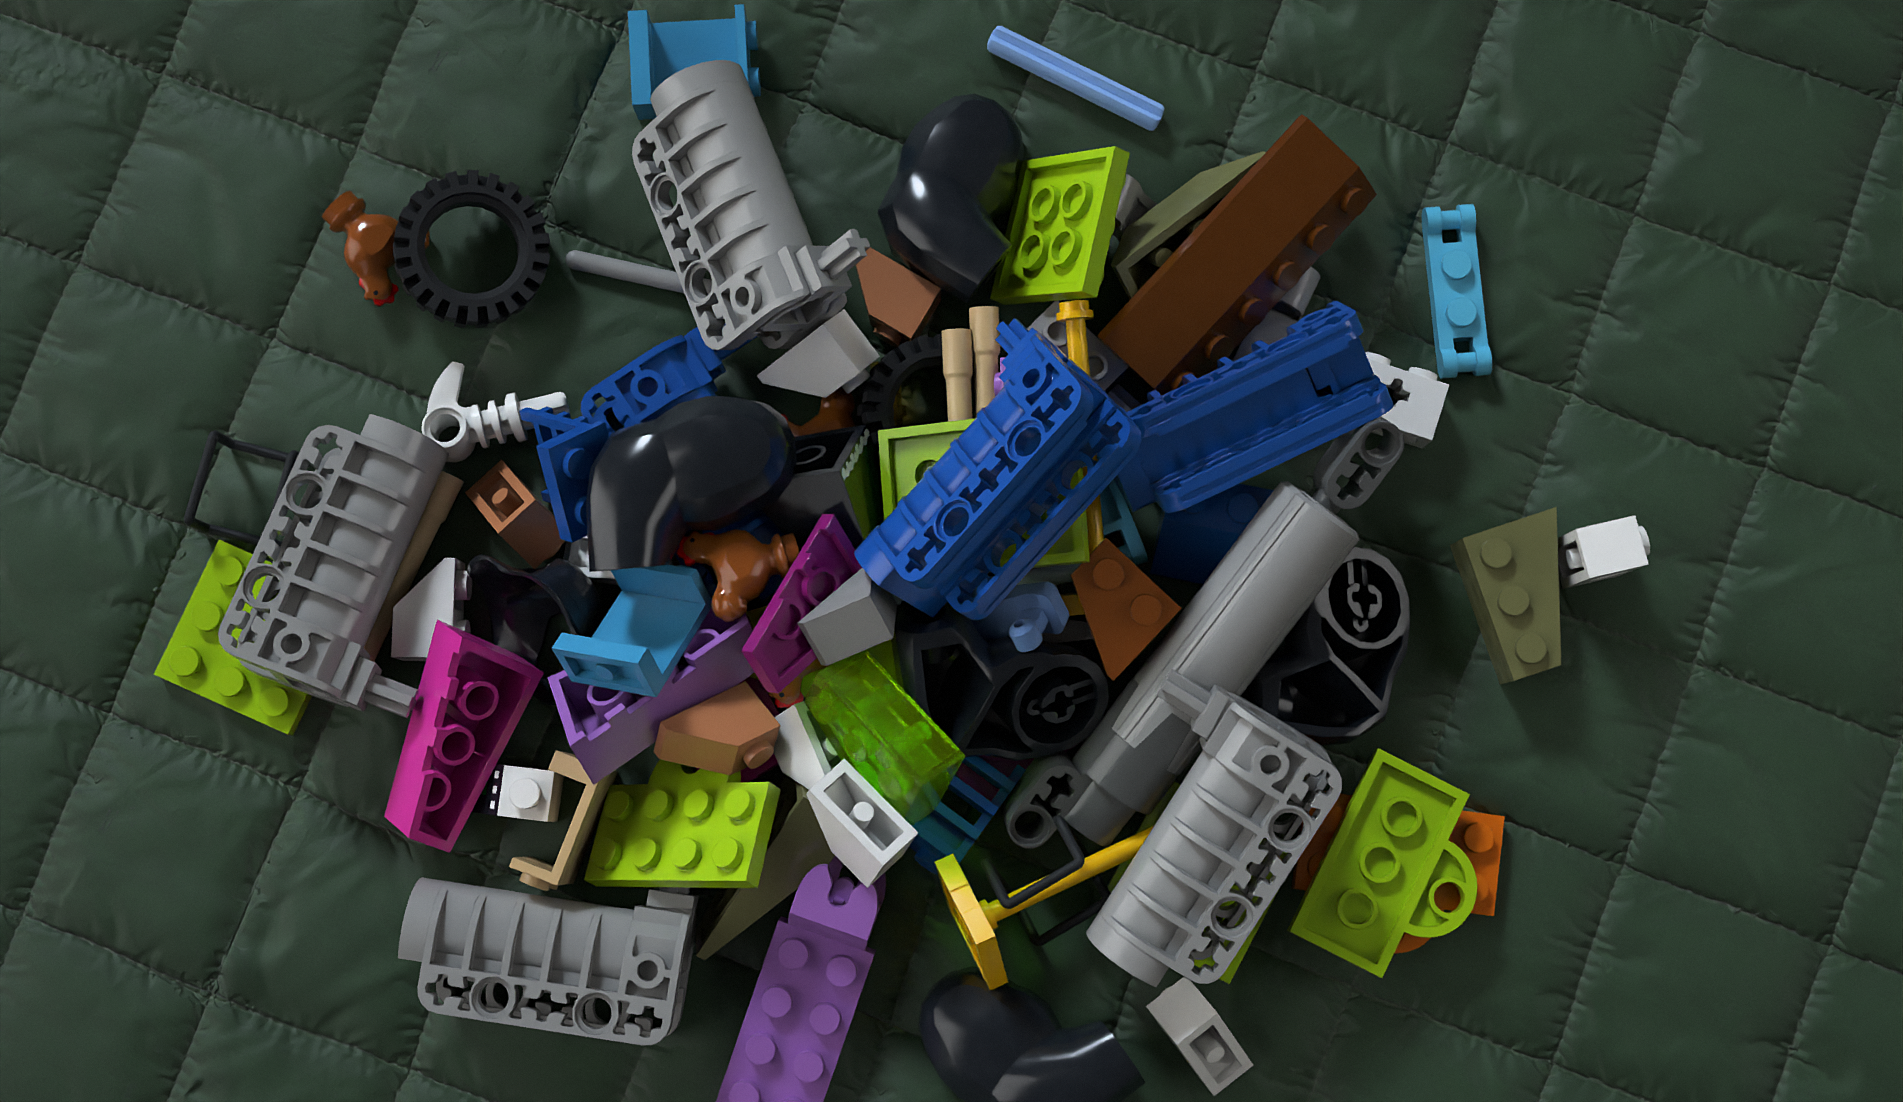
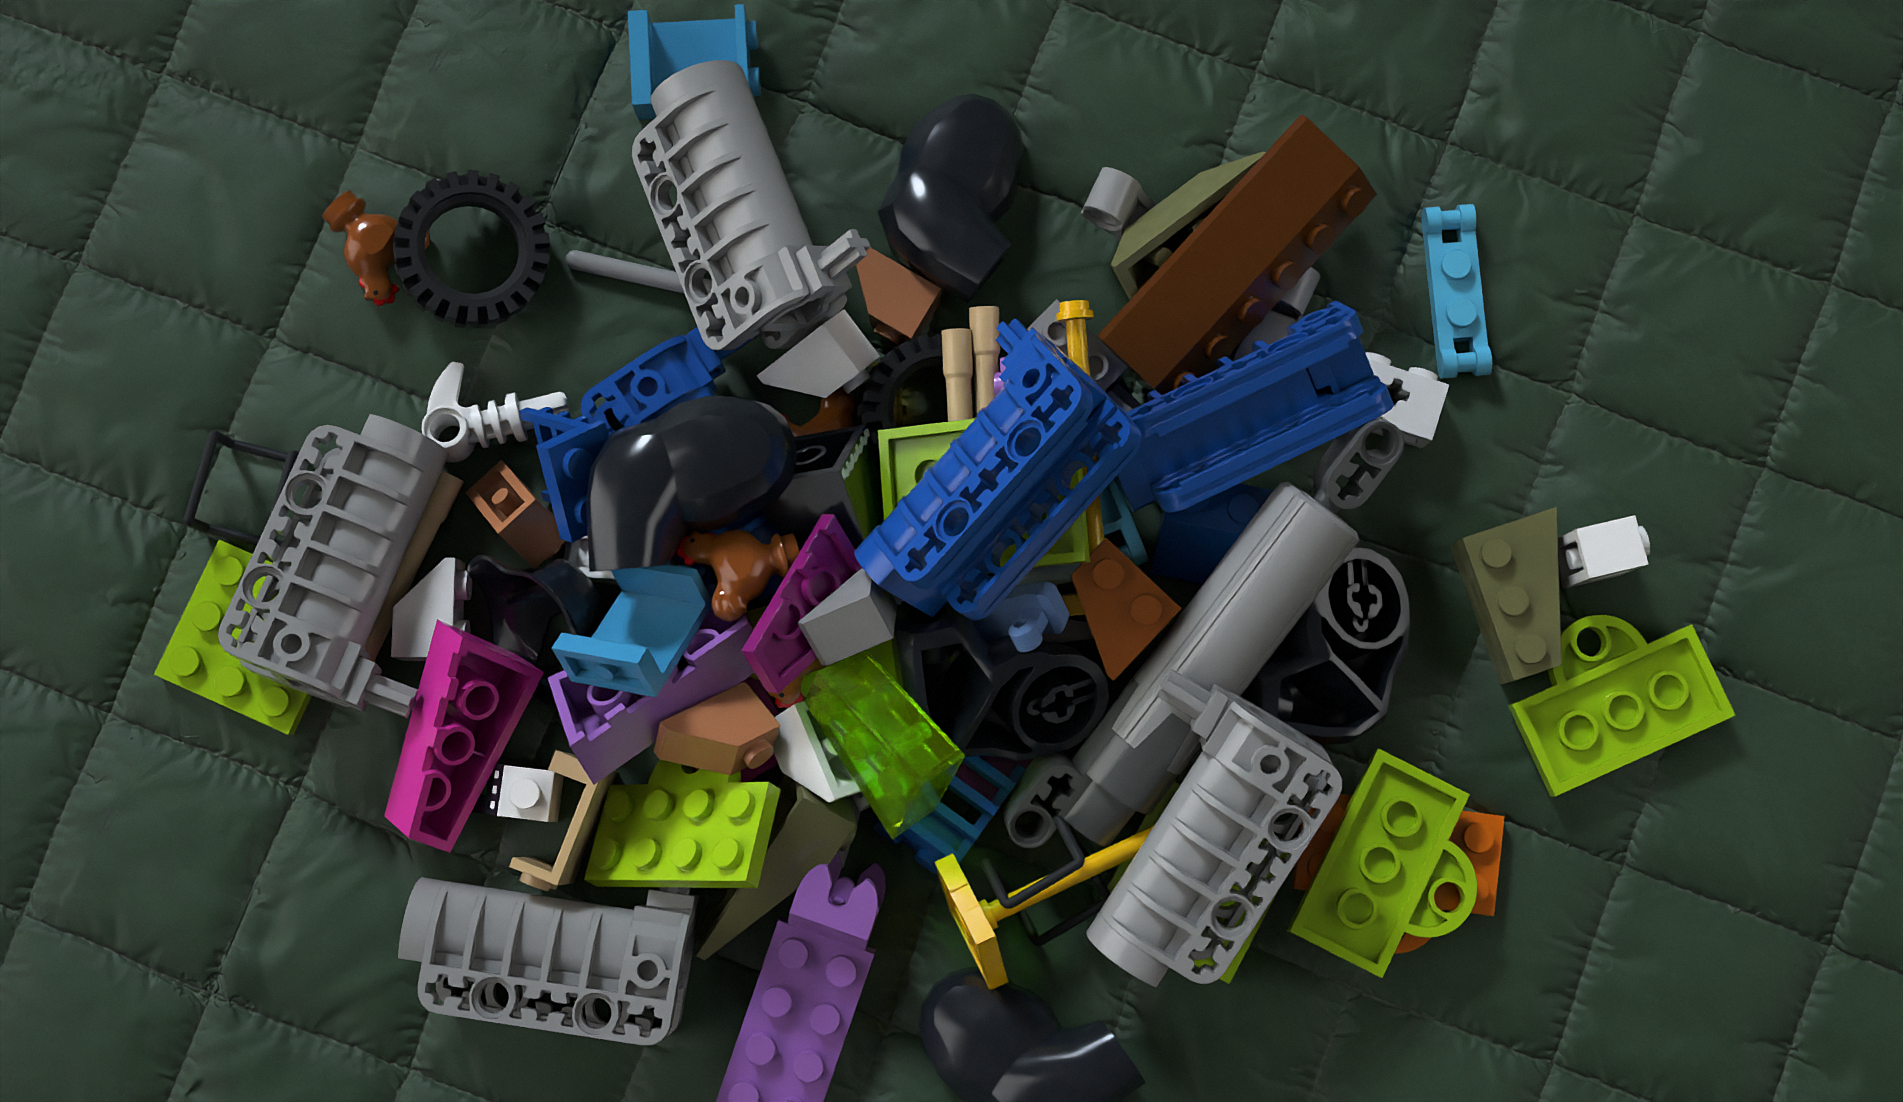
white slope [806,758,918,888] -> none
light blue axle [987,26,1165,131] -> none
lime plate [990,146,1130,305] -> none
white slope [1146,977,1253,1096] -> none
none -> lime plate [1508,615,1736,797]

